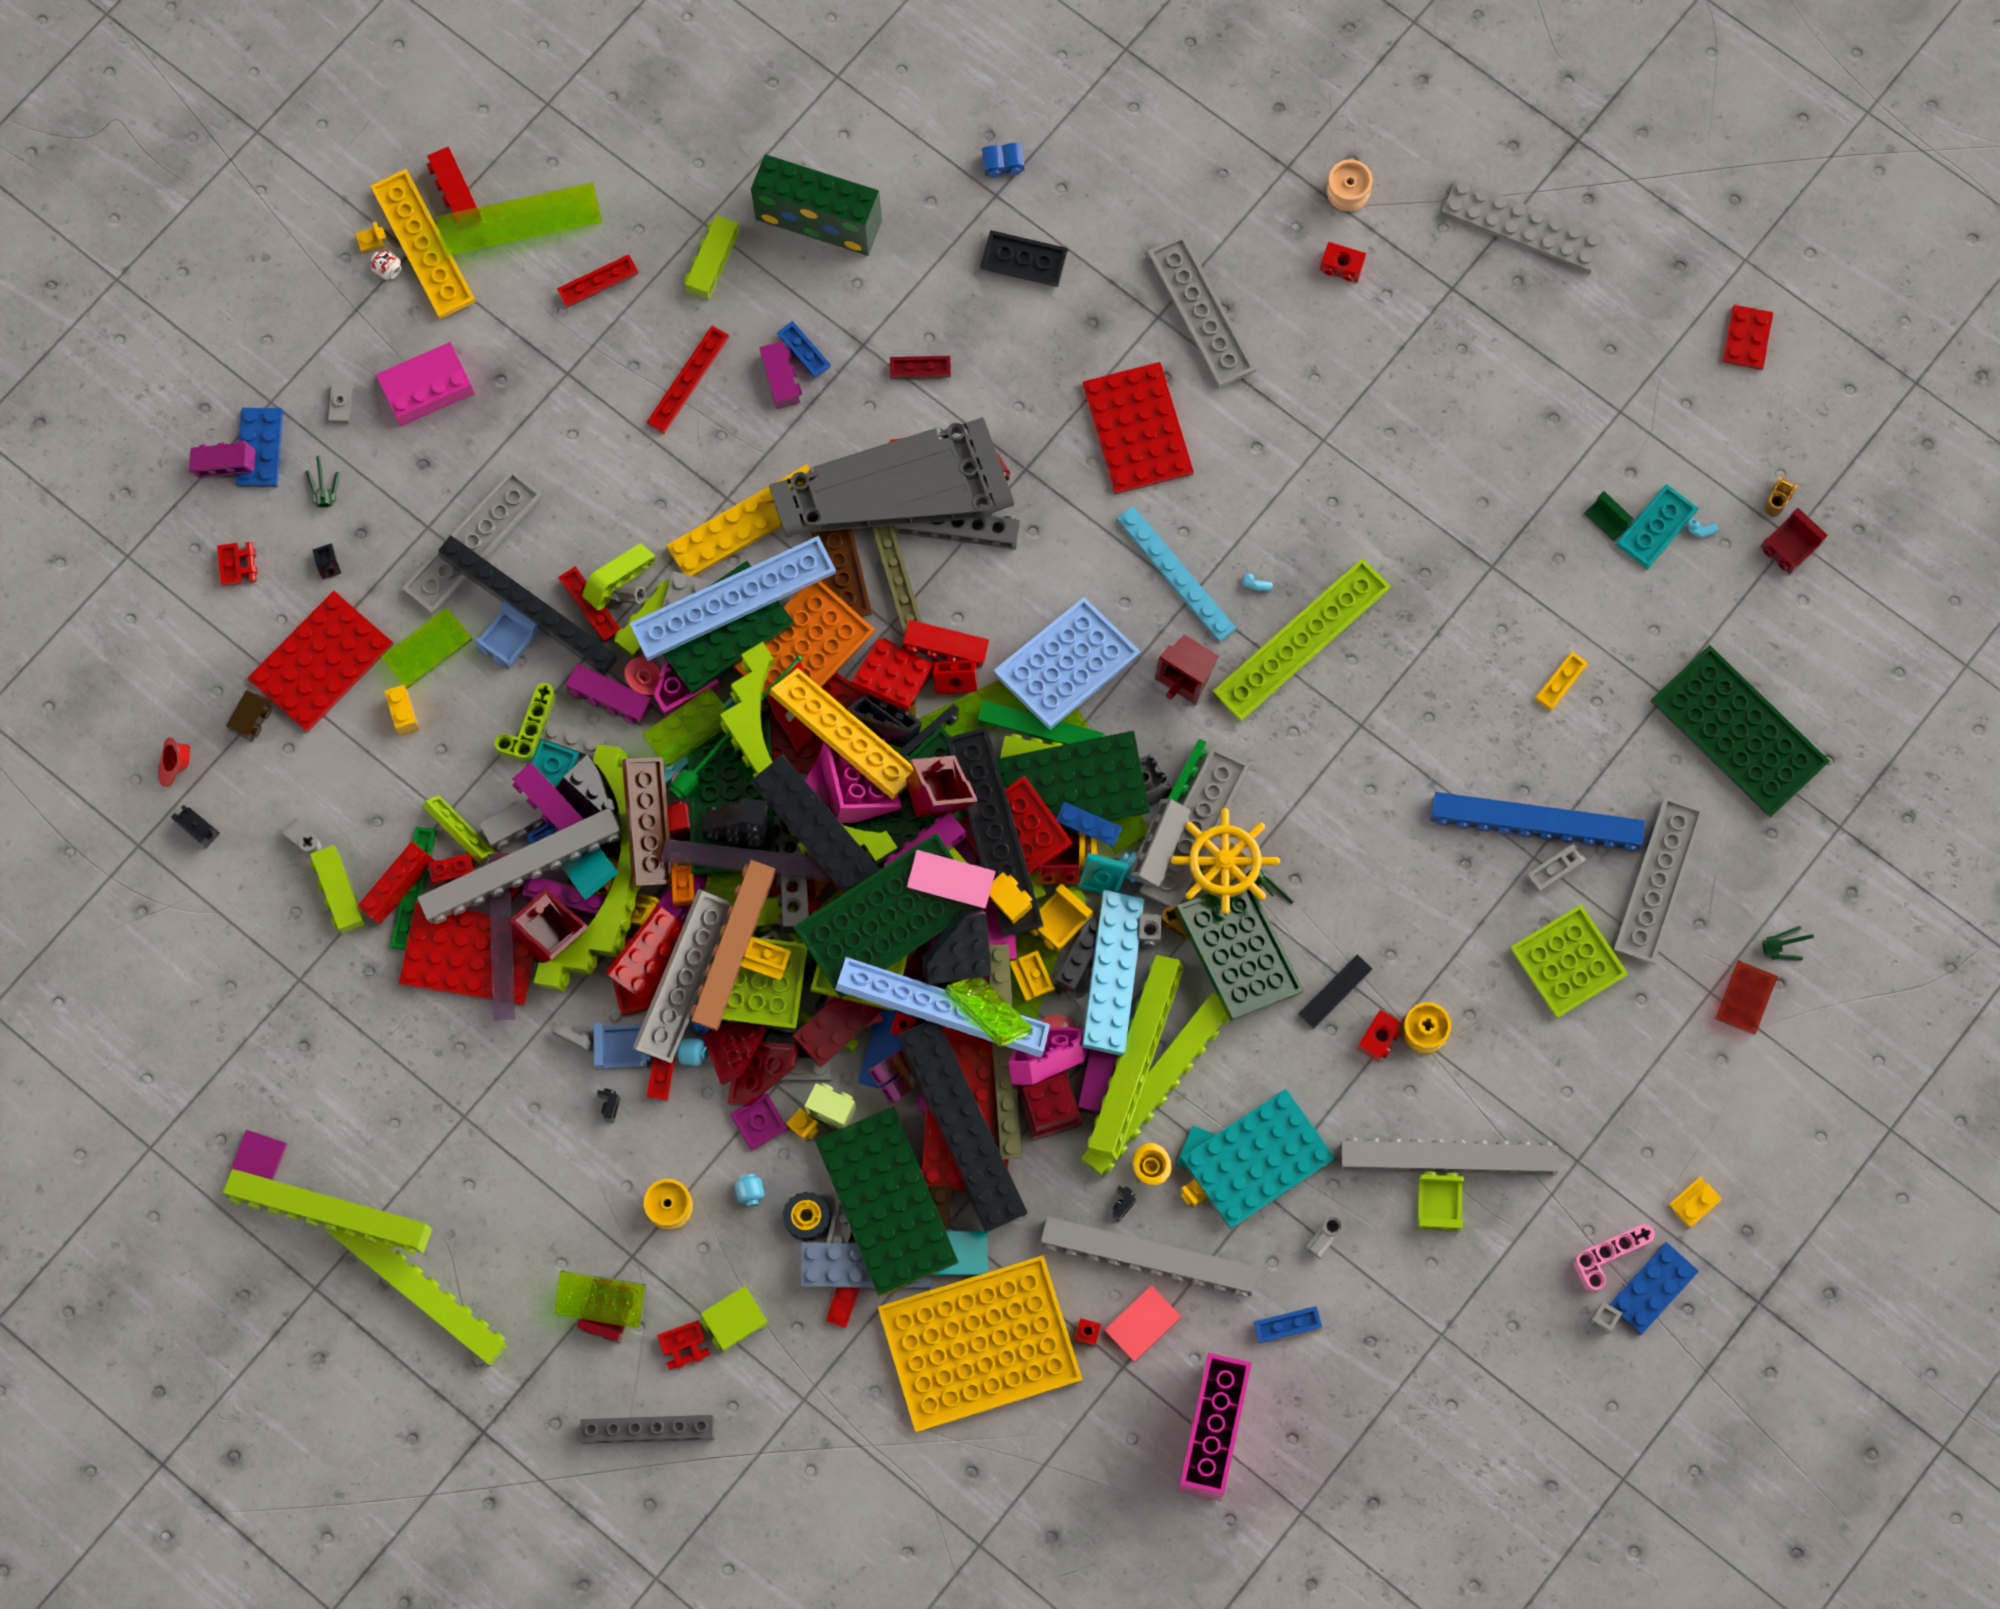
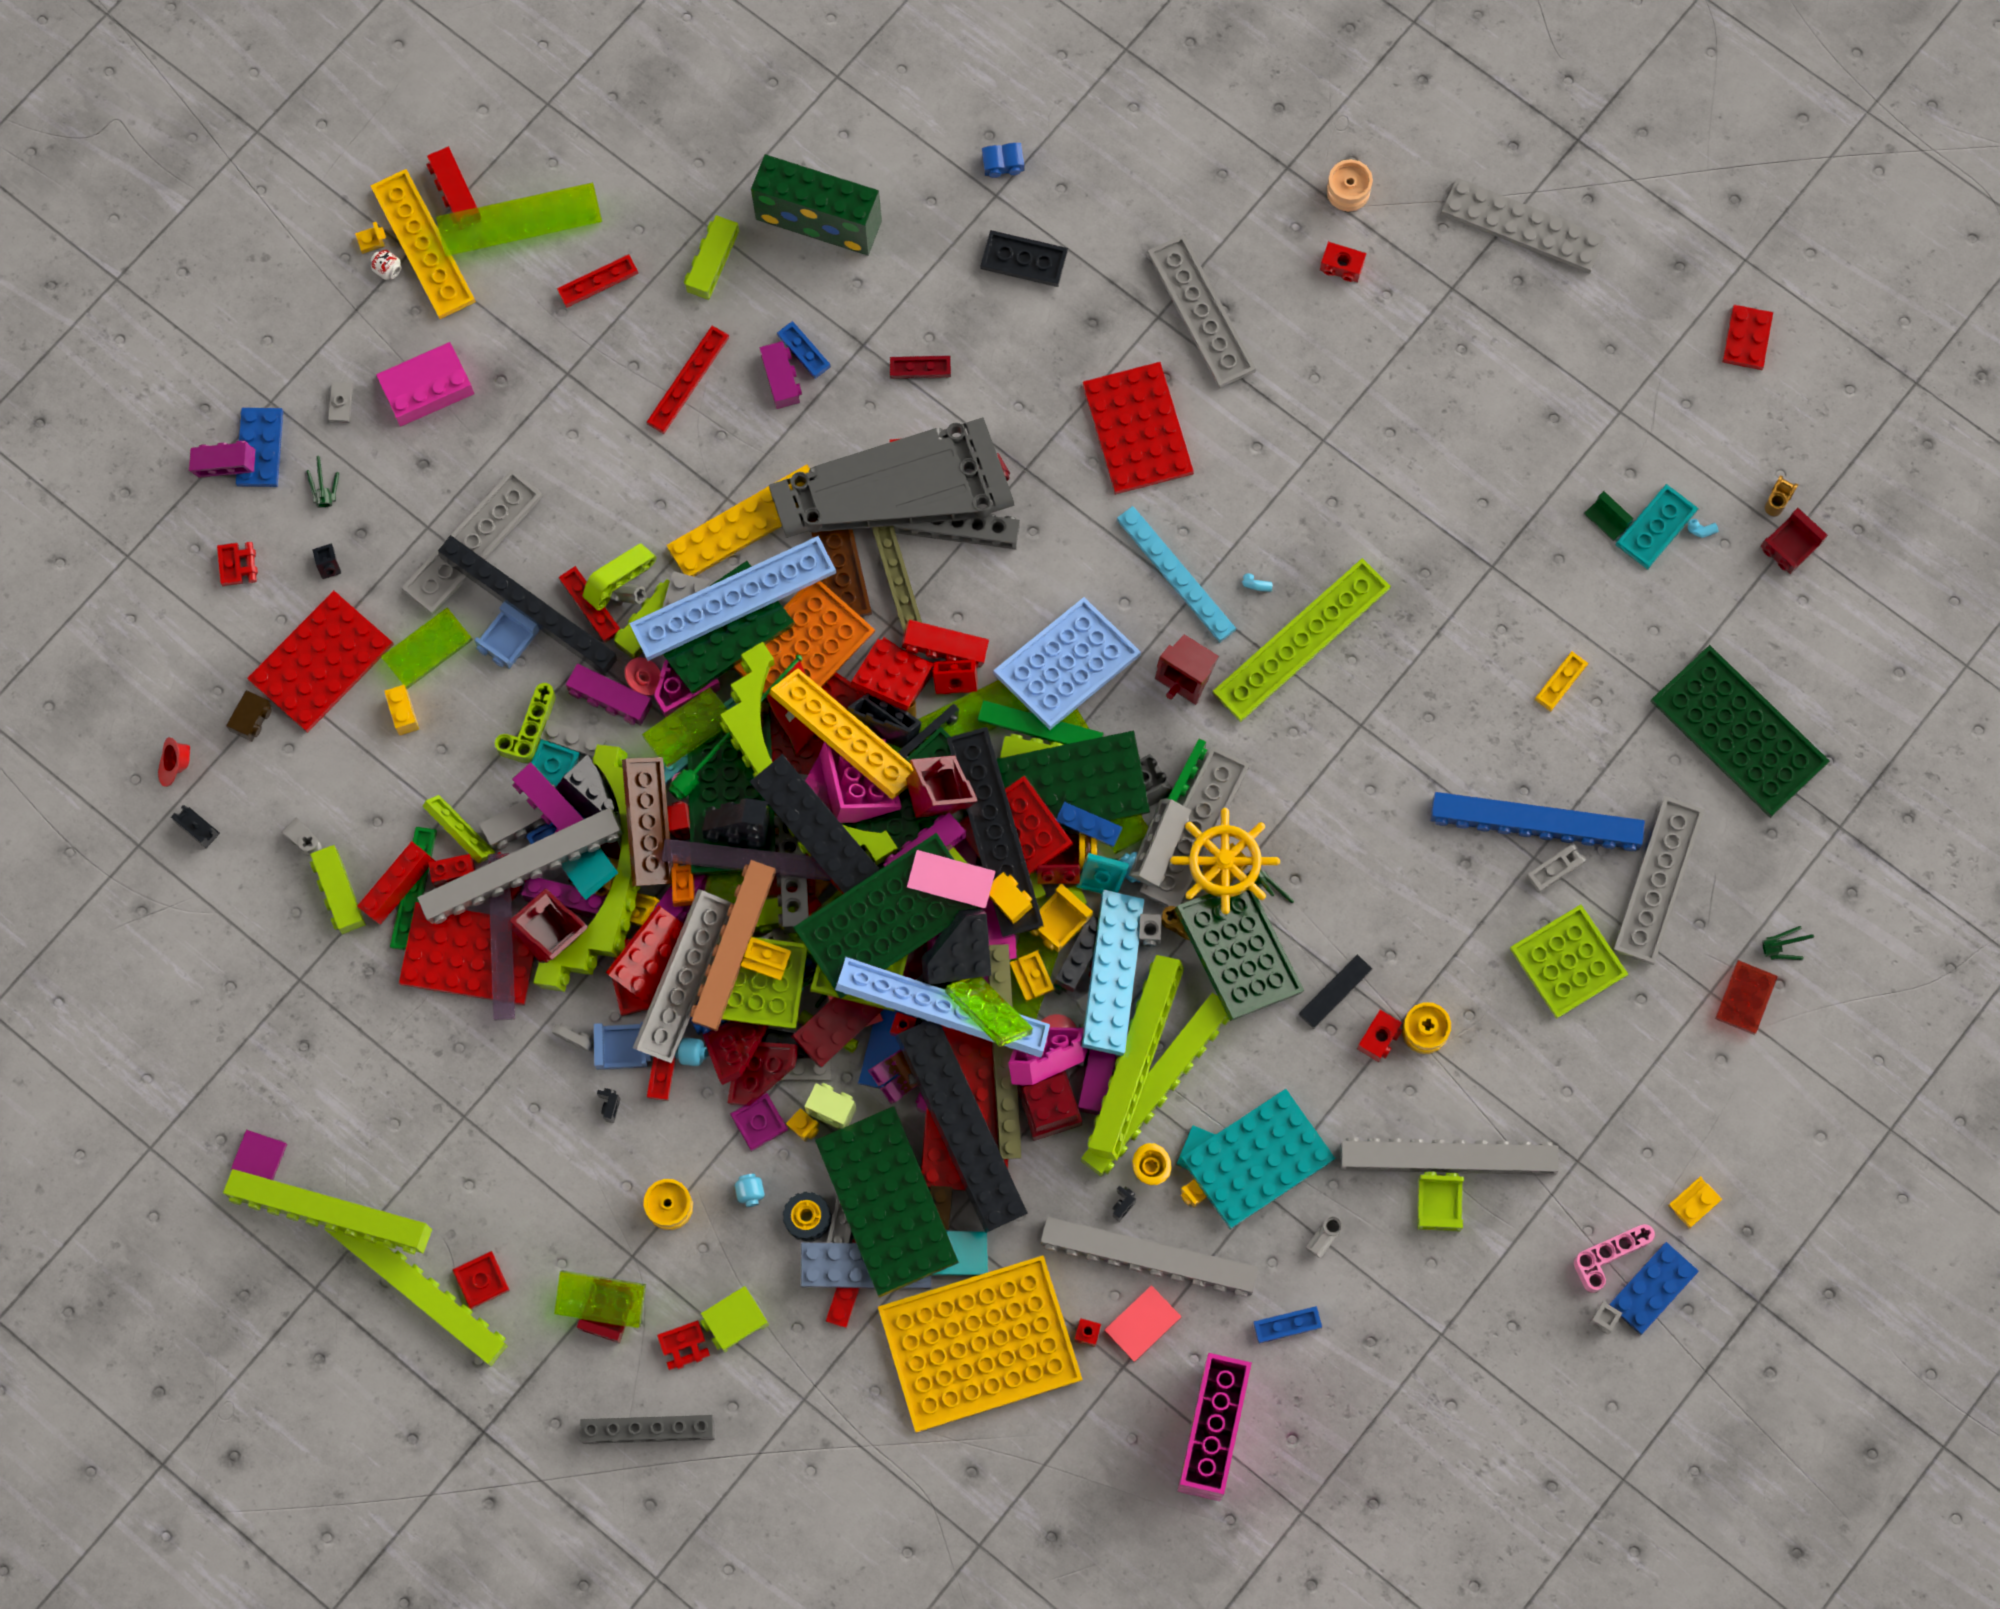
none -> red tile [452,1251,510,1309]

